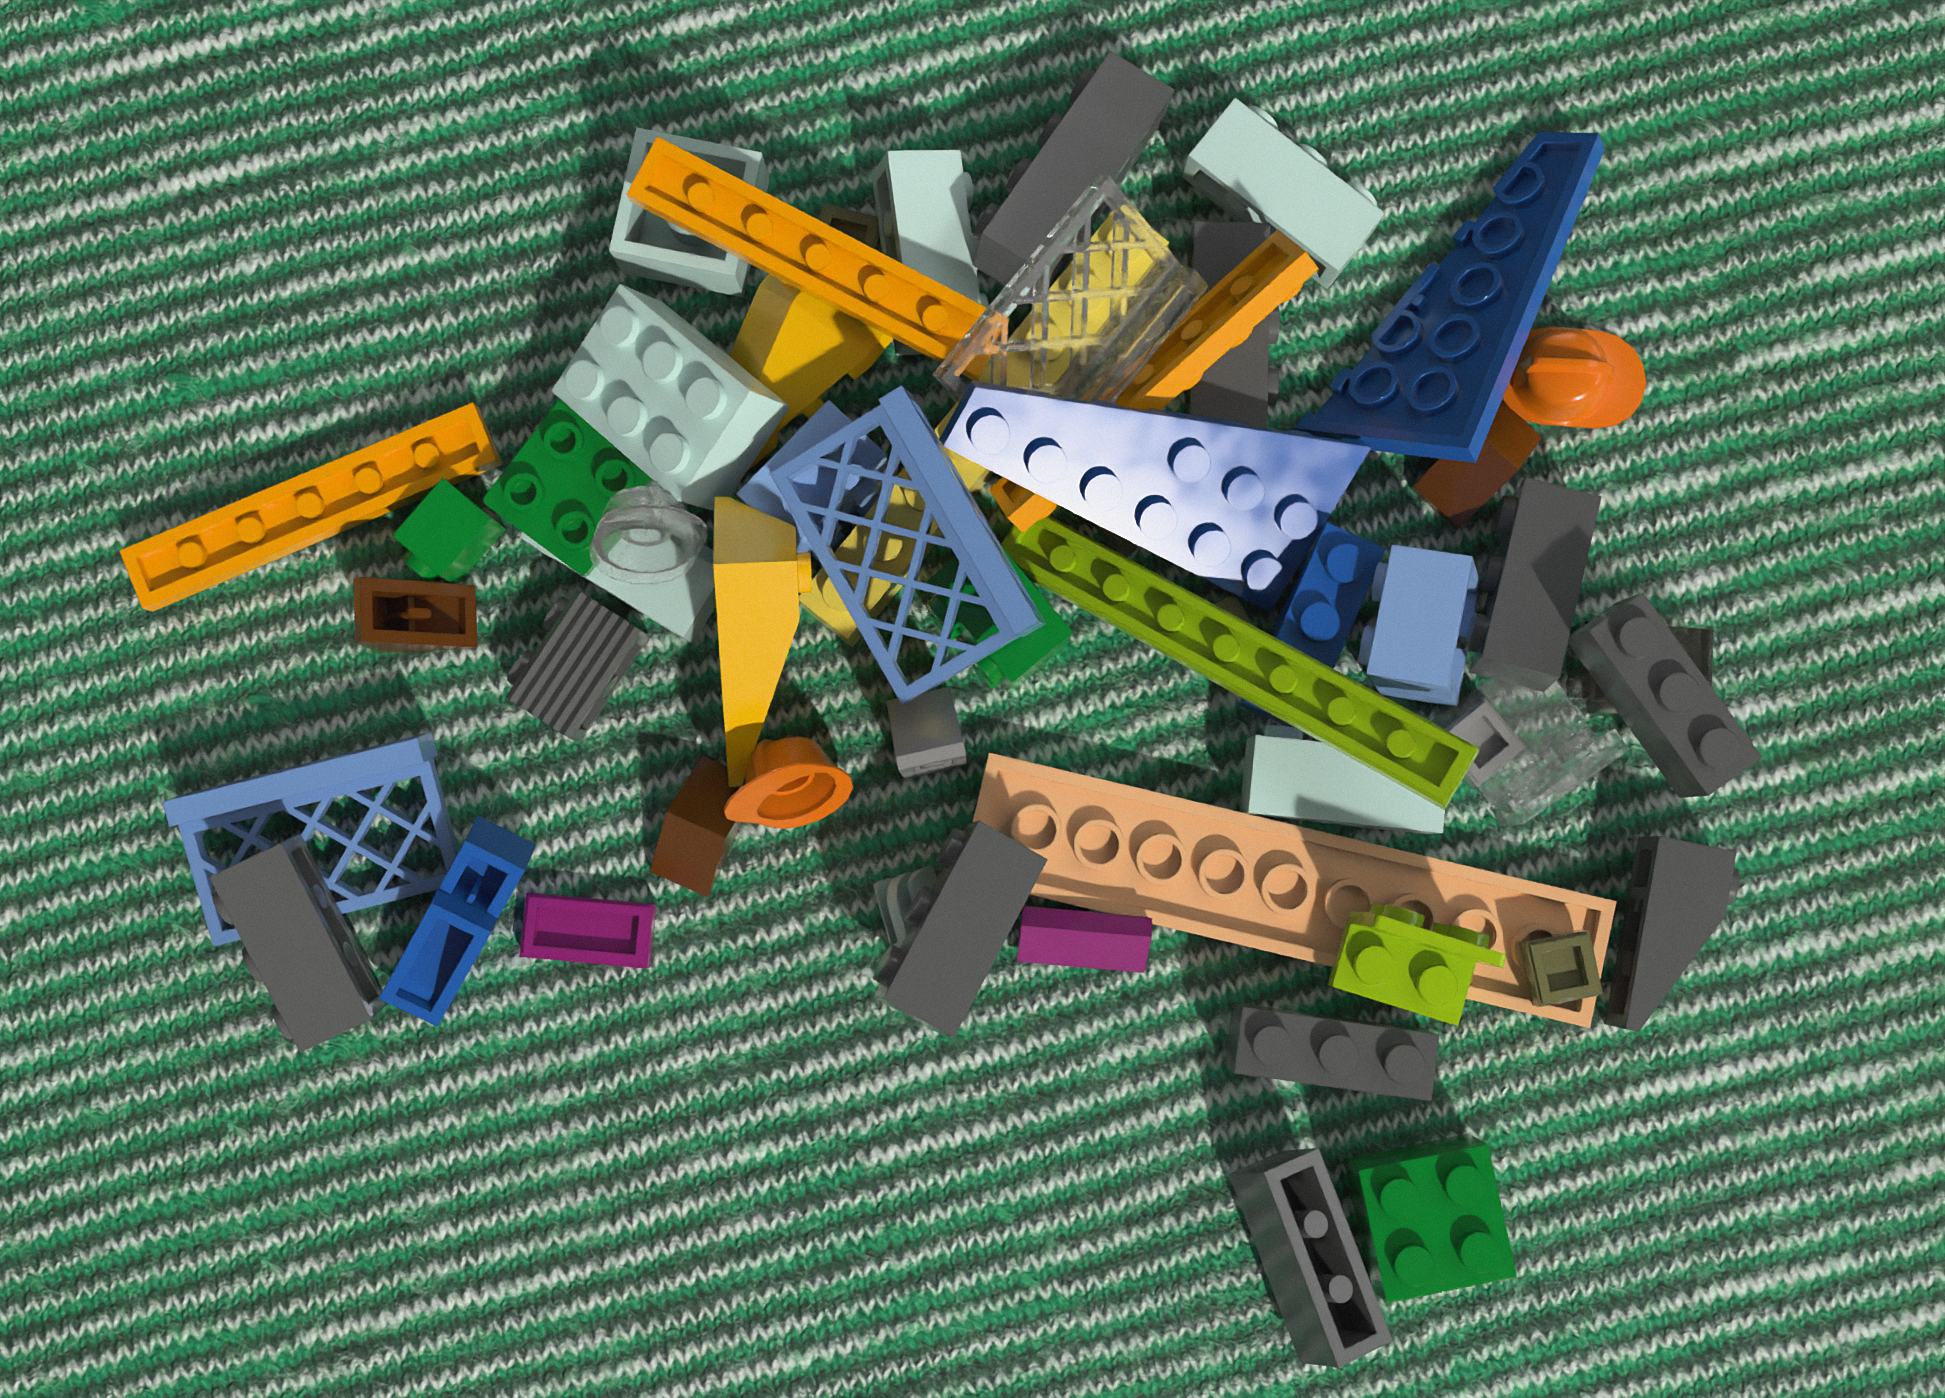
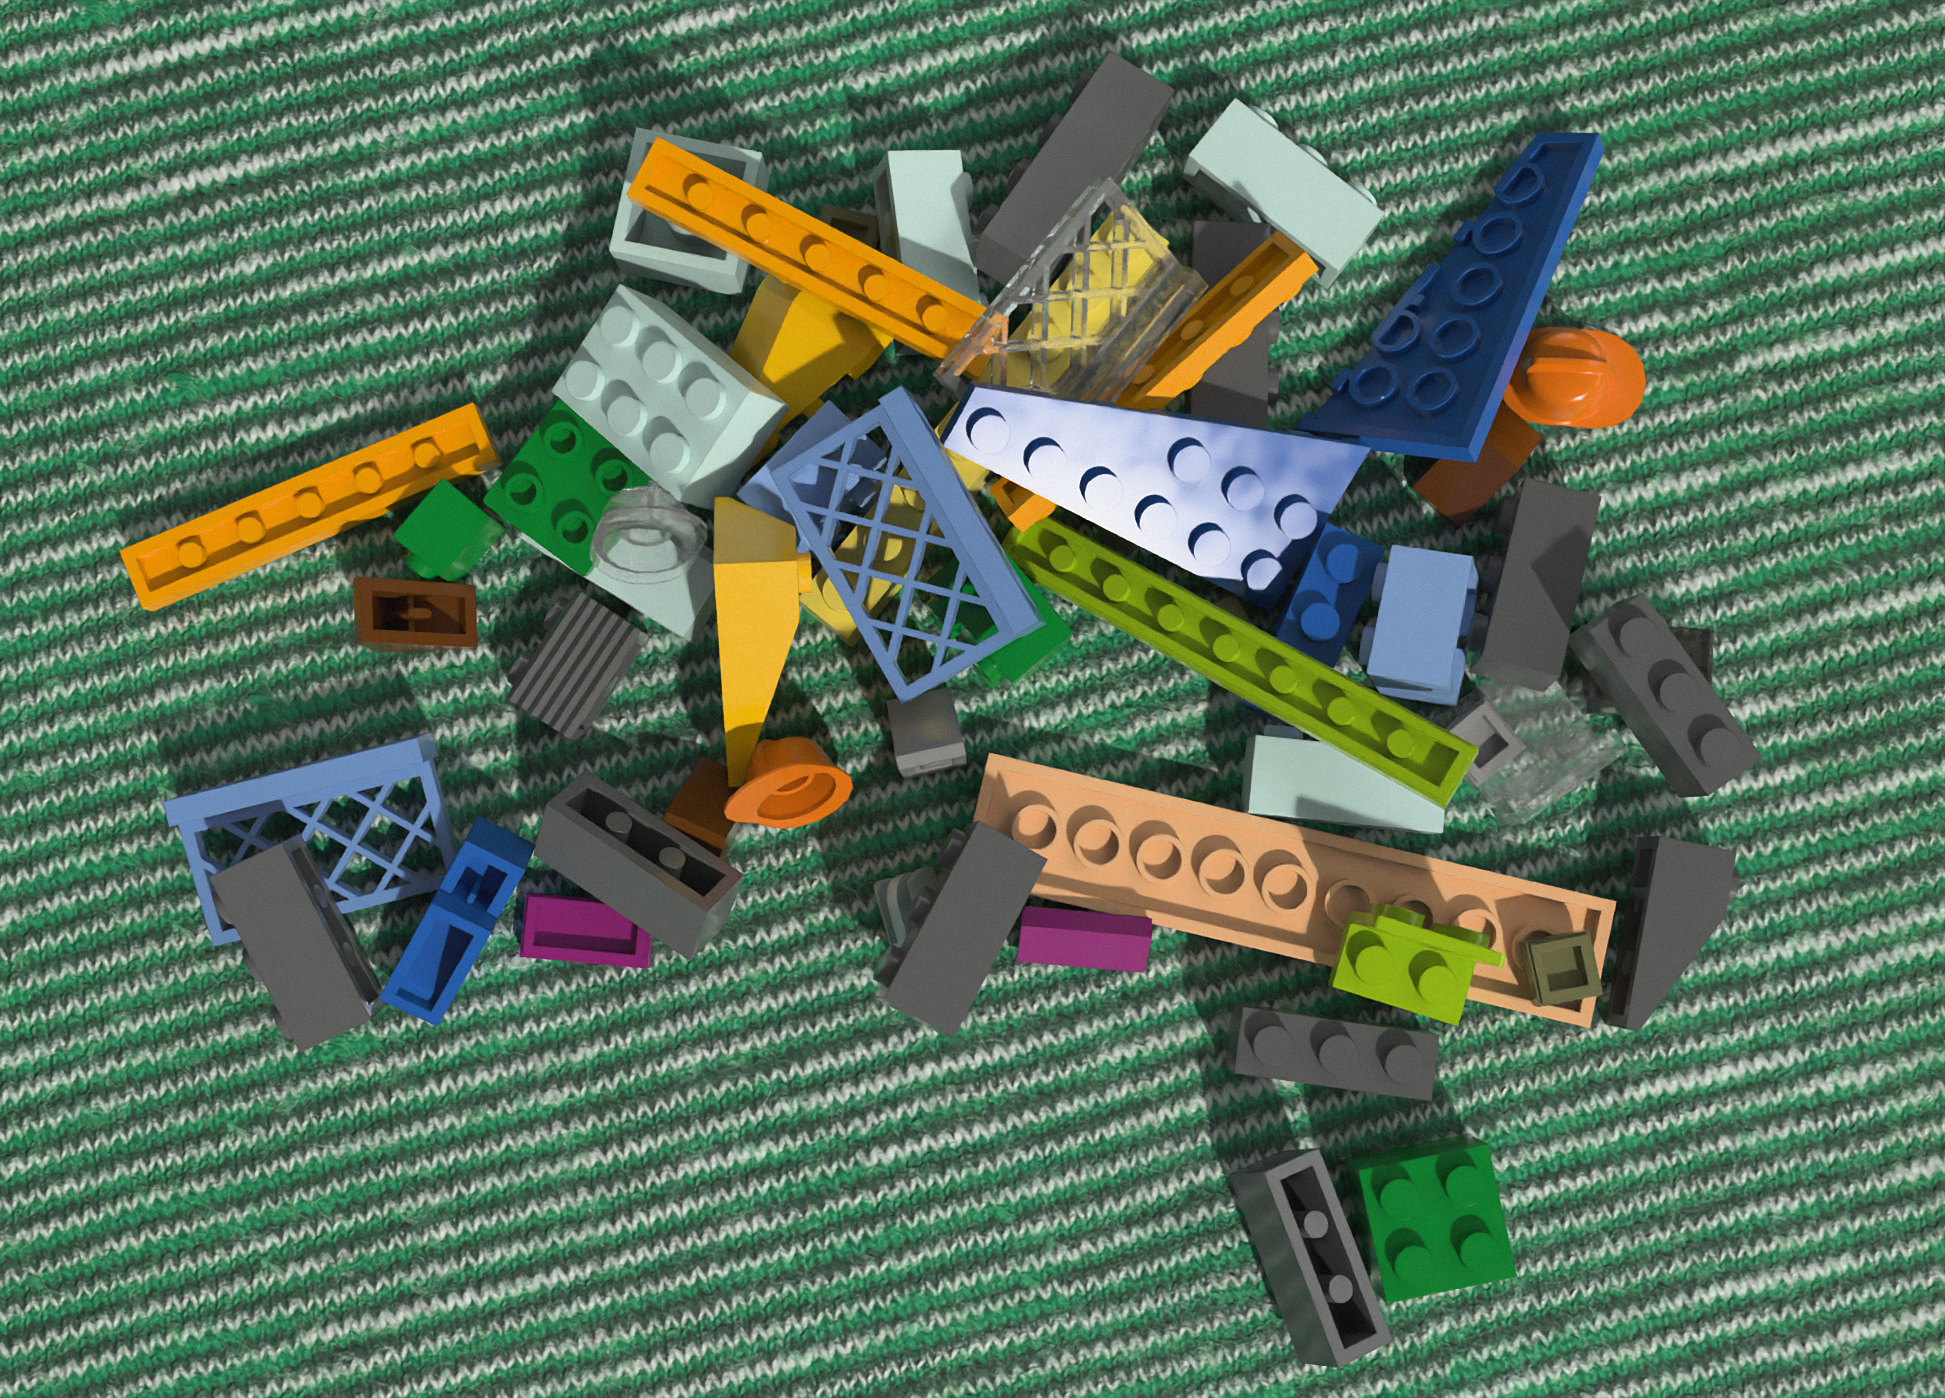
none -> dark grey brick [533,770,744,961]

